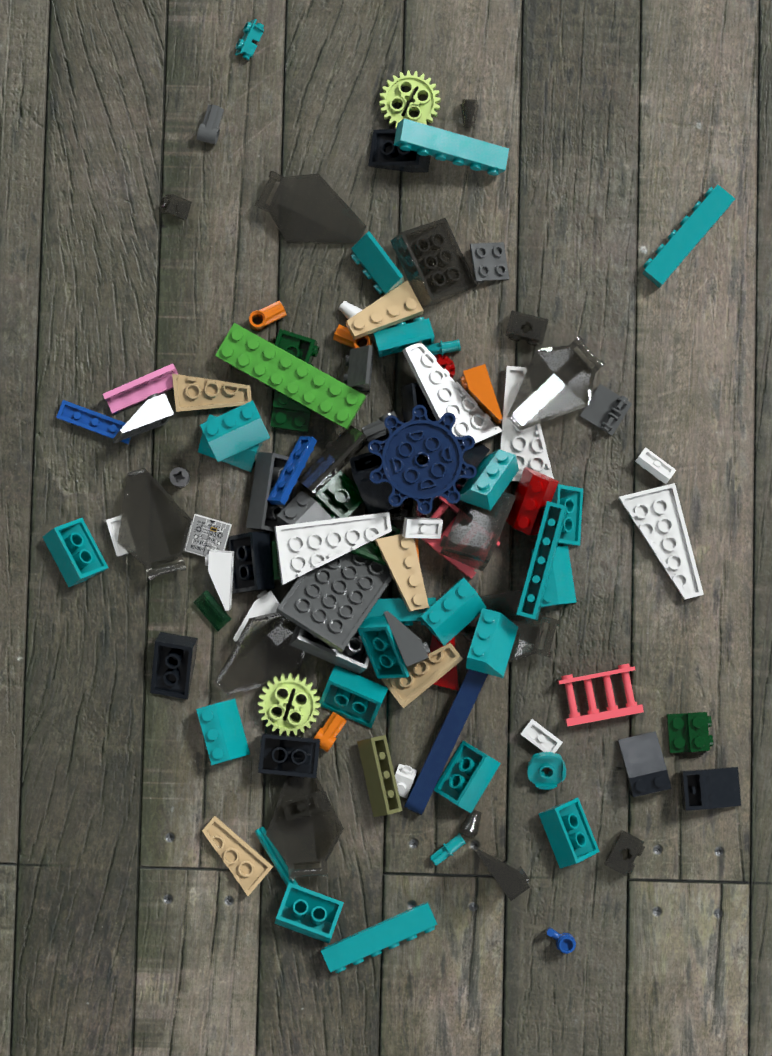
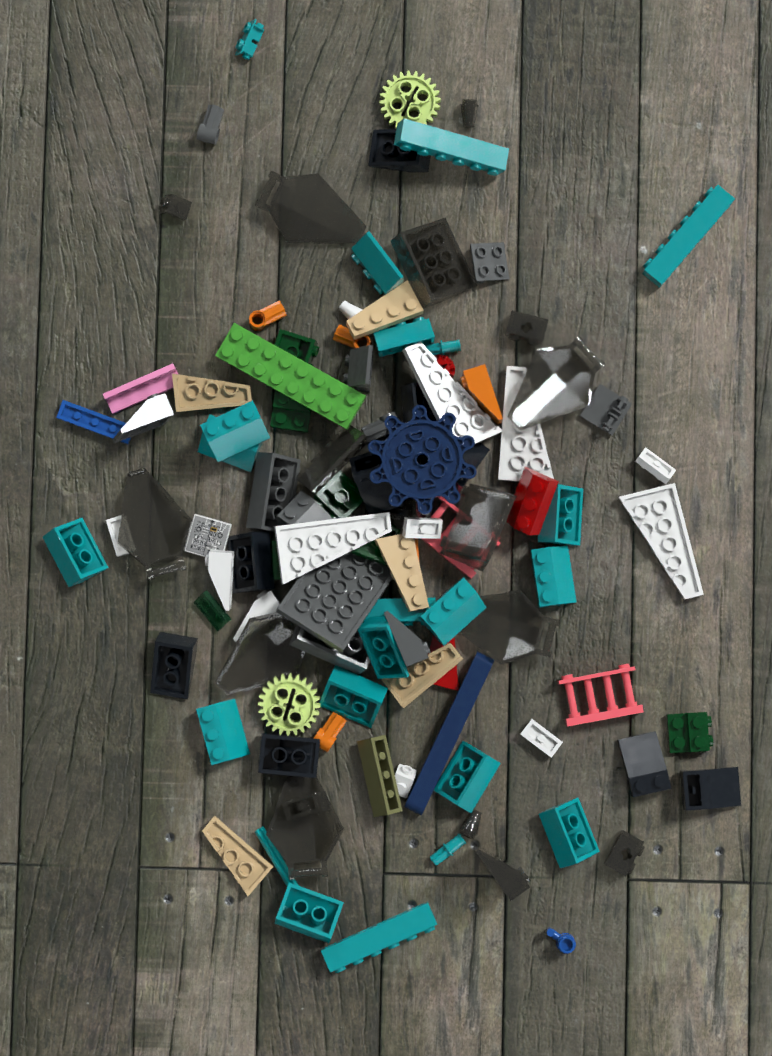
flat silver wheel [169,467,190,488] -> none
blue plate [267,436,317,505] -> none
teal slope [460,449,519,511] -> none
teal slope [466,608,518,678] -> none
teal brick [516,501,568,620] -> none
teal plate [527,752,566,790] -> none

